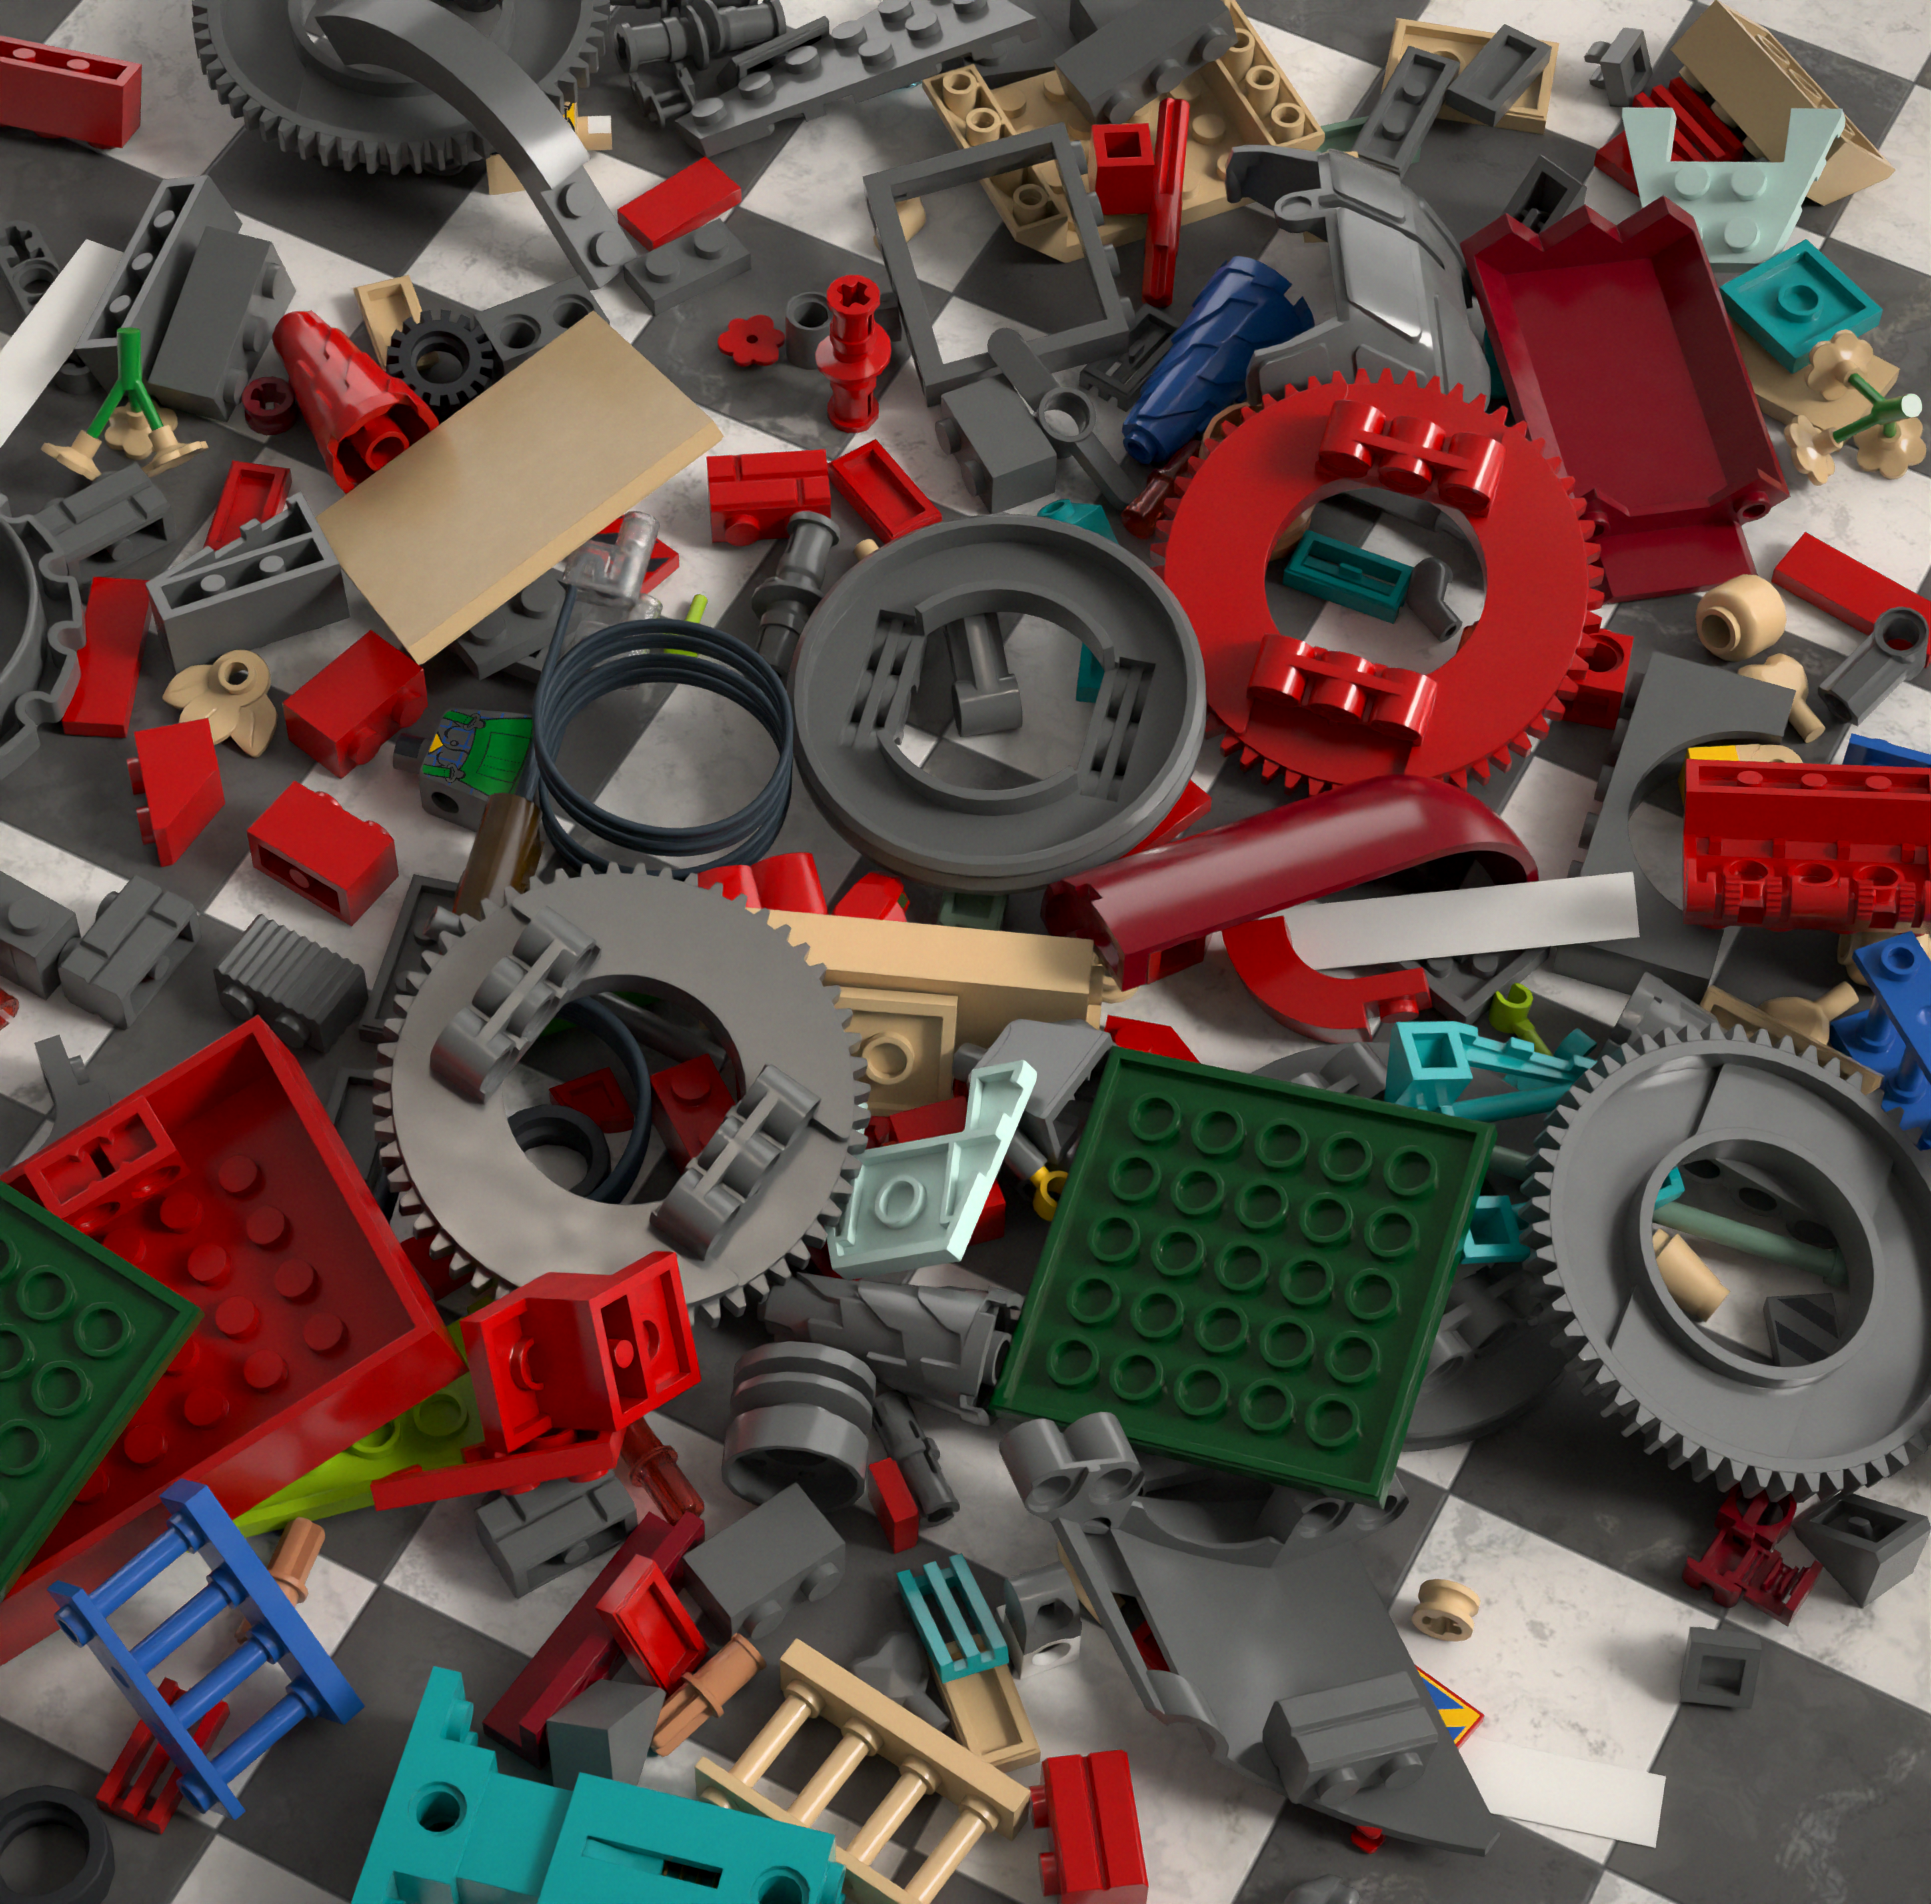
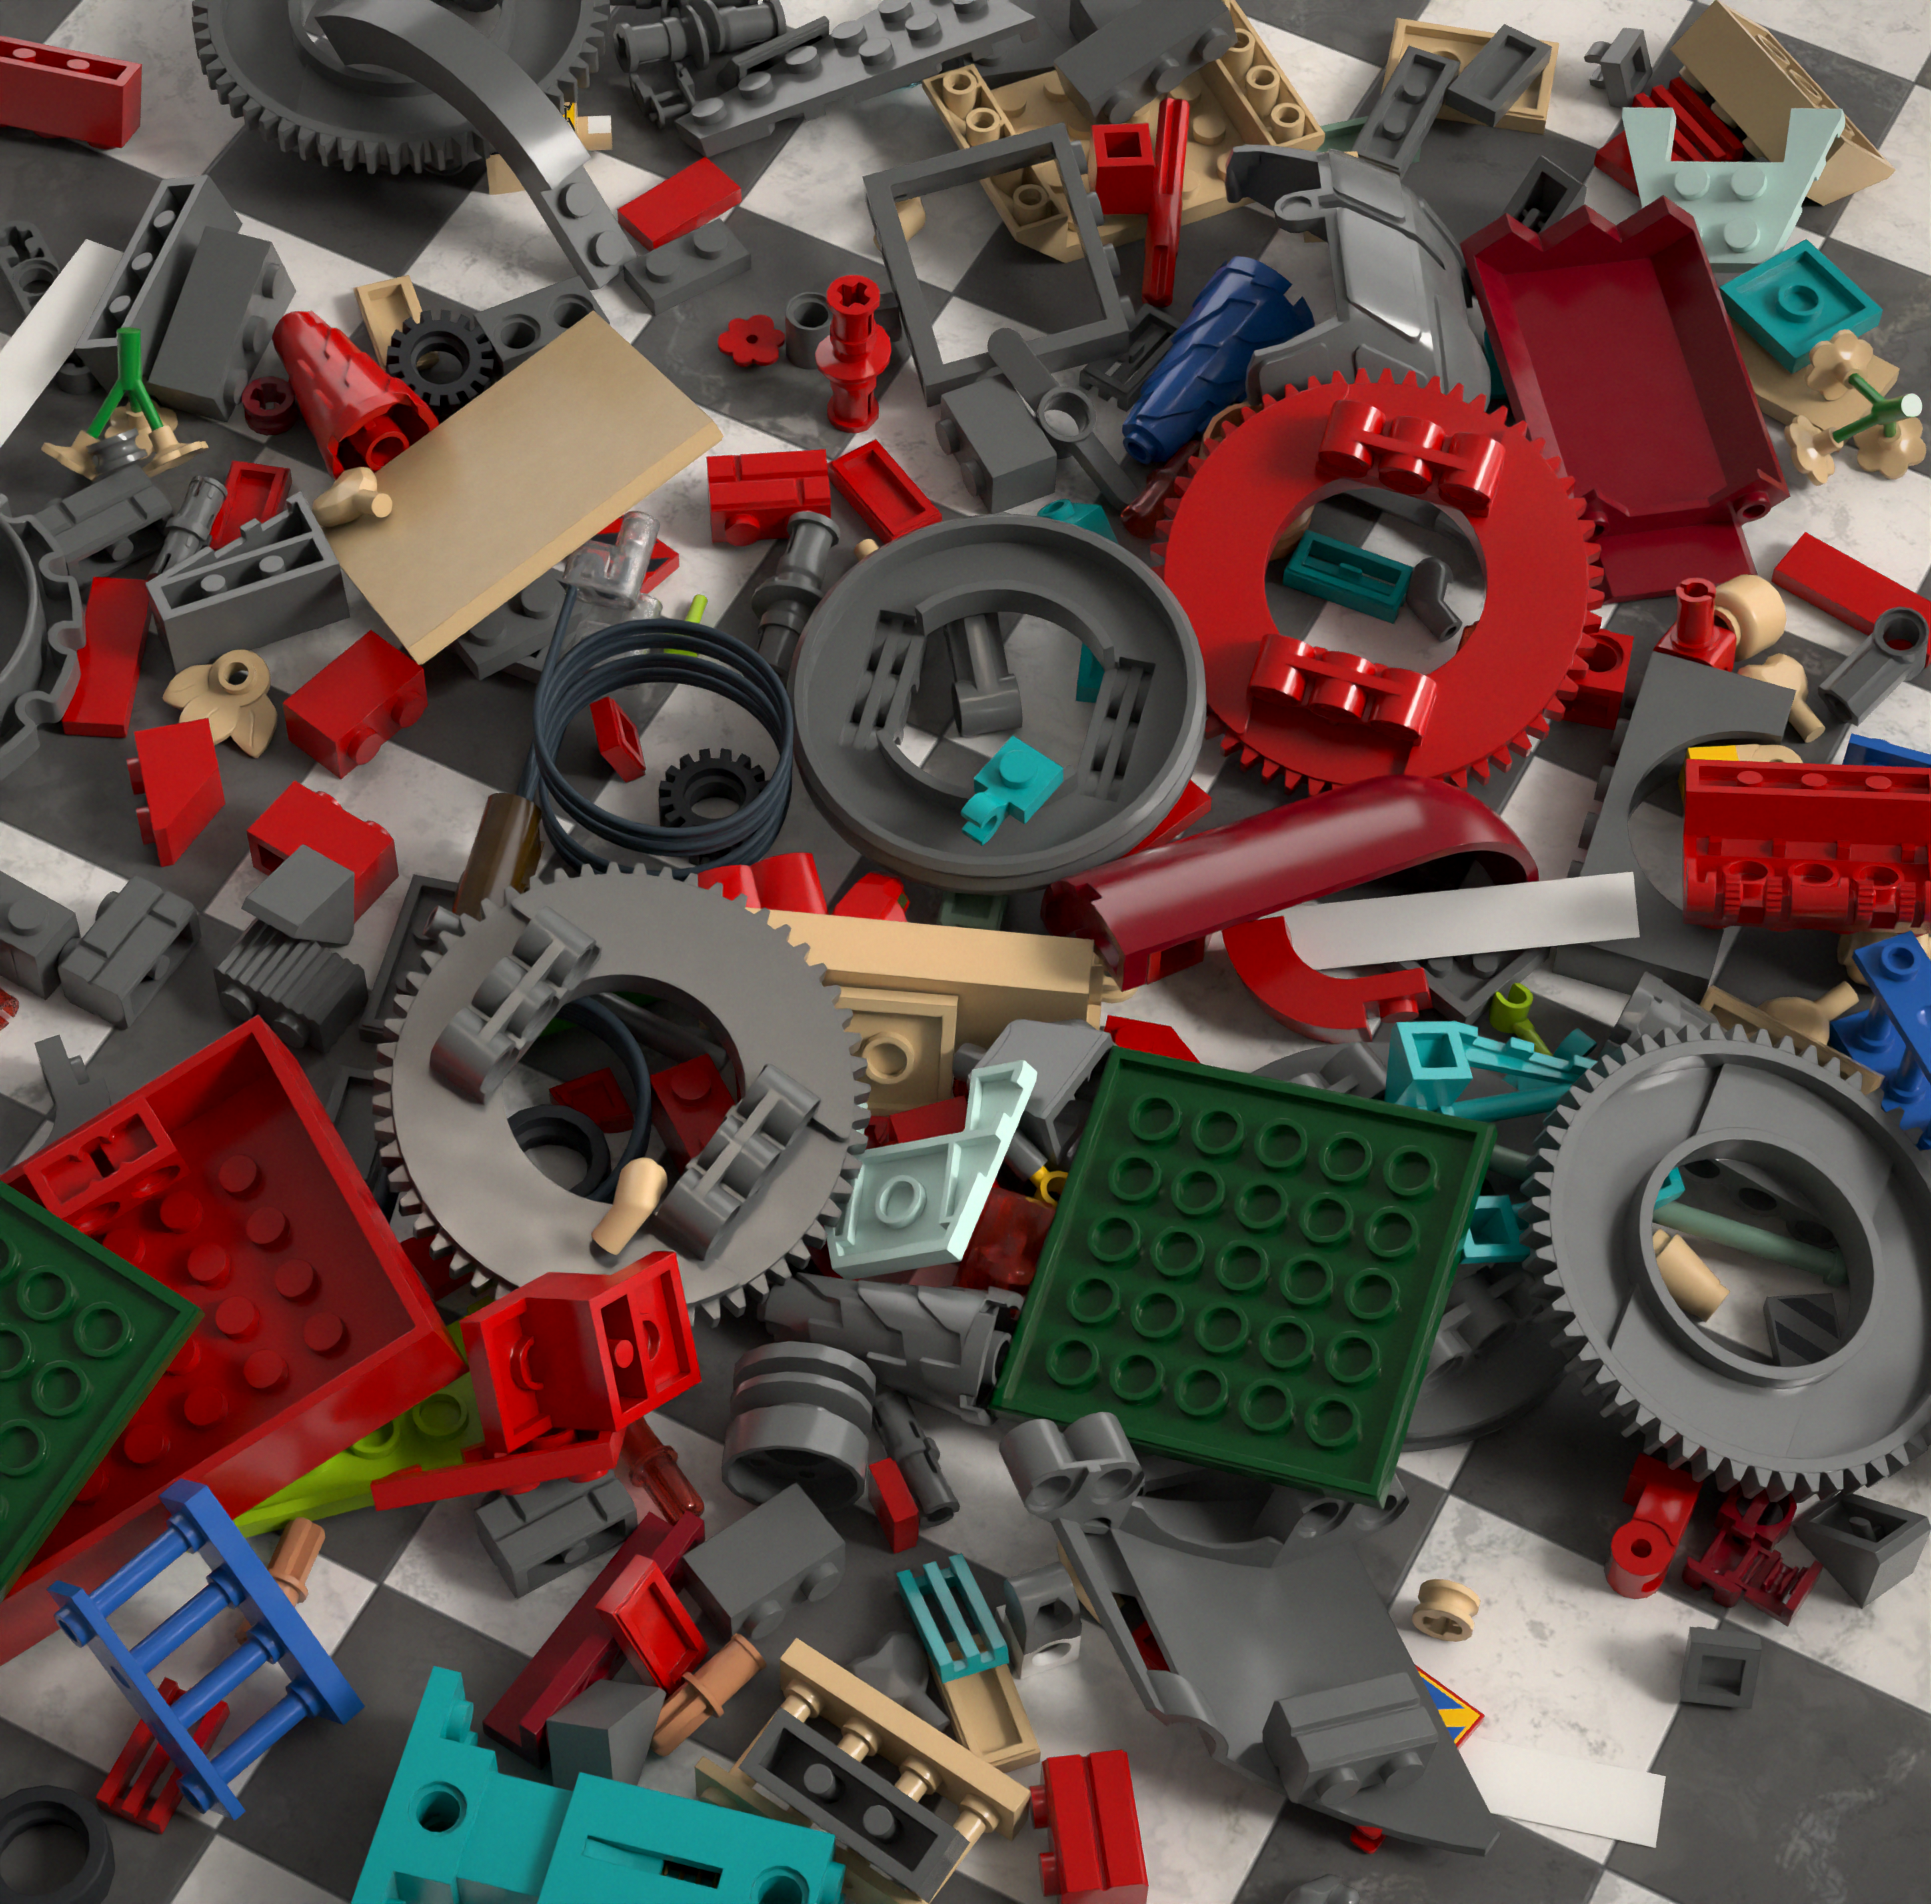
torso [393,707,533,833] -> none
none -> dark grey bush [86,427,148,475]
none -> dark grey pin [147,475,228,581]
none -> dark grey slope [241,844,355,945]
none -> tan rock [312,467,393,527]
none -> red tile [589,696,646,783]
none -> tan arm [591,1157,668,1255]
none -> black tyre [658,748,769,866]
none -> dark grey brick [738,1707,970,1904]
none -> clear red hips [952,1187,1056,1318]
none -> teal plate [961,735,1063,846]
none -> red leg [1604,1453,1704,1599]
none -> red piece [1653,578,1737,672]

